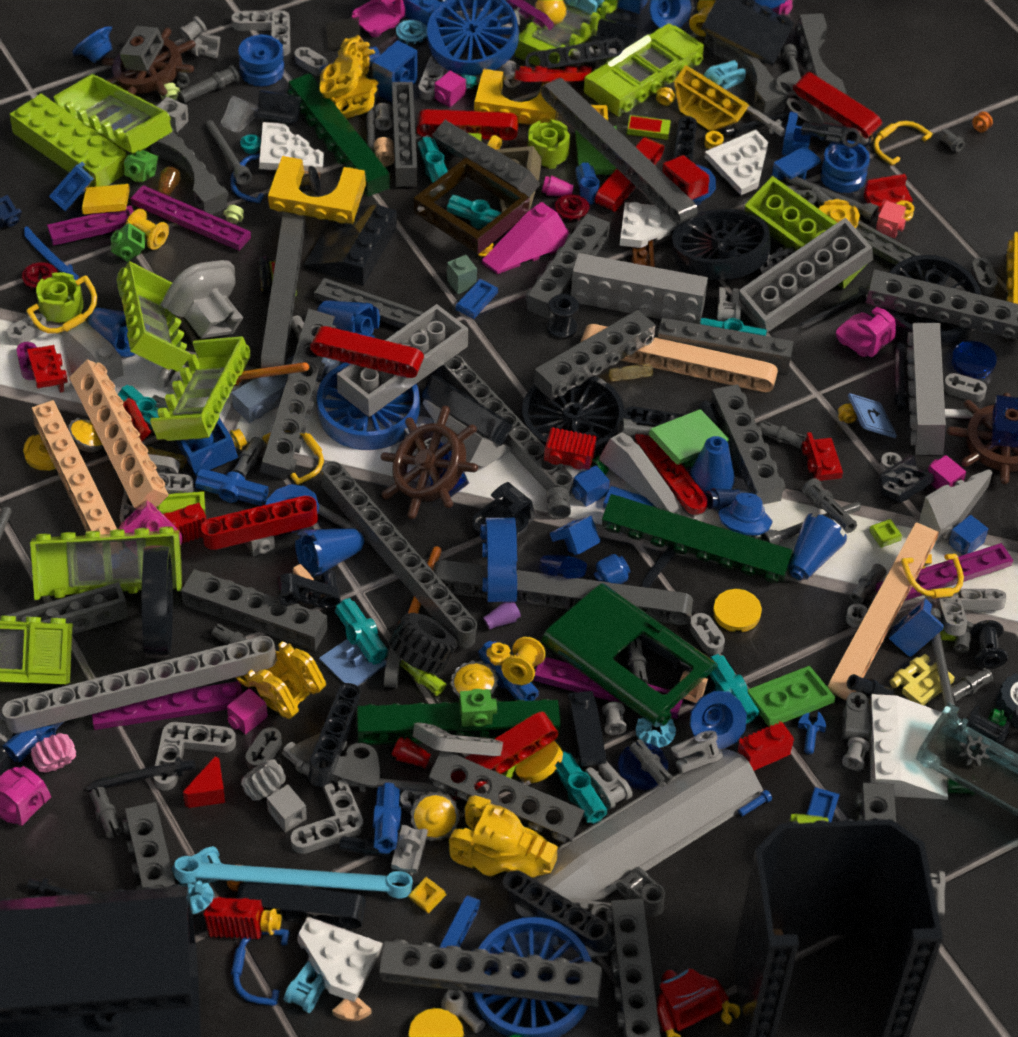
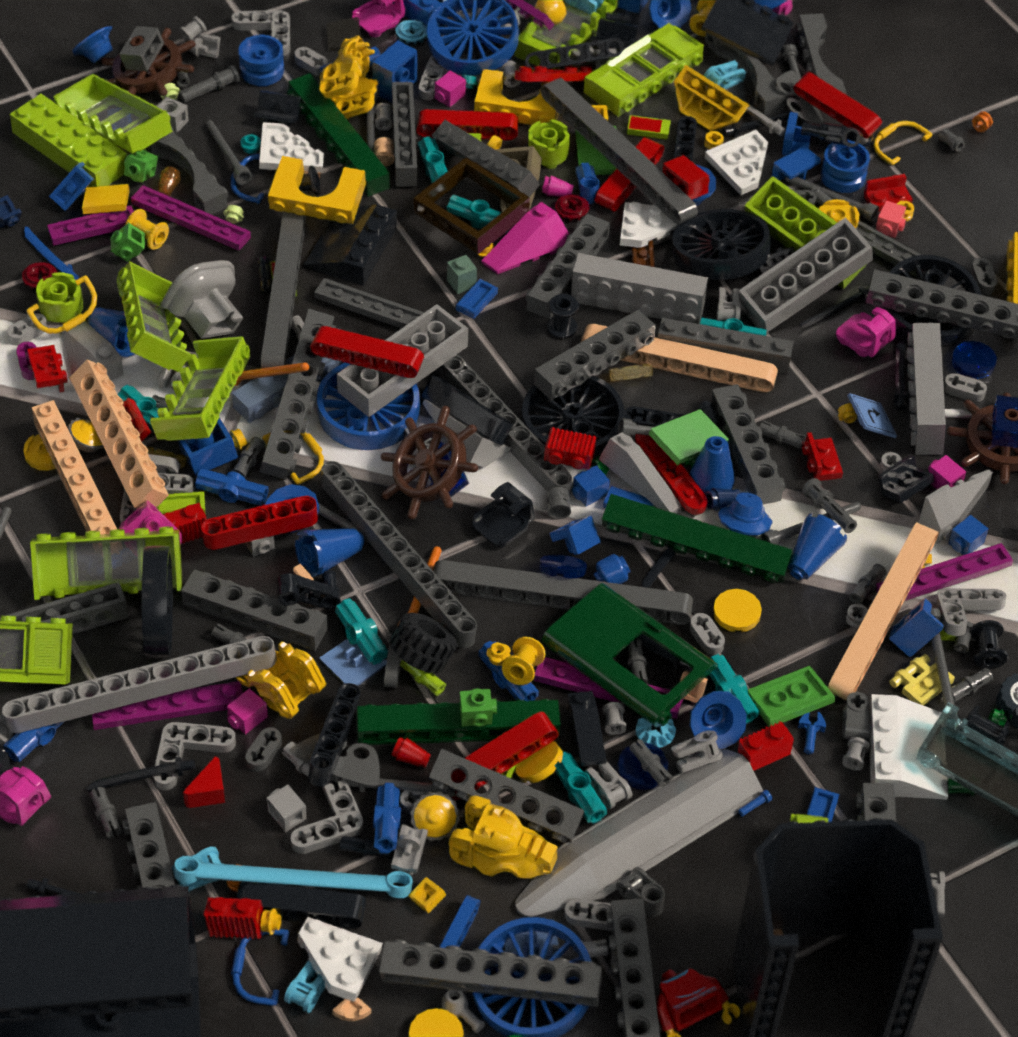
bright pink gear [31,733,76,773] -> none
medium azure gear [188,881,214,914] -> none
clear slope [221,95,258,133] -> none
light grey gear [241,760,286,800] -> none
blue cone [317,301,380,338] -> none
light grey beam [413,723,503,756] -> none
yellow piece [450,660,498,698] -> none
blue brick [480,518,517,602] -> none
medium lavender cone [483,602,521,630] -> none
black beam [503,870,614,953] -> none
yellow plate [656,87,675,106] -> none
black pin [847,674,894,698] -> none
lime tile [869,519,902,548] -> none
yellow piece [901,553,964,599] -> none
dark grey gear [957,735,990,766] -> none

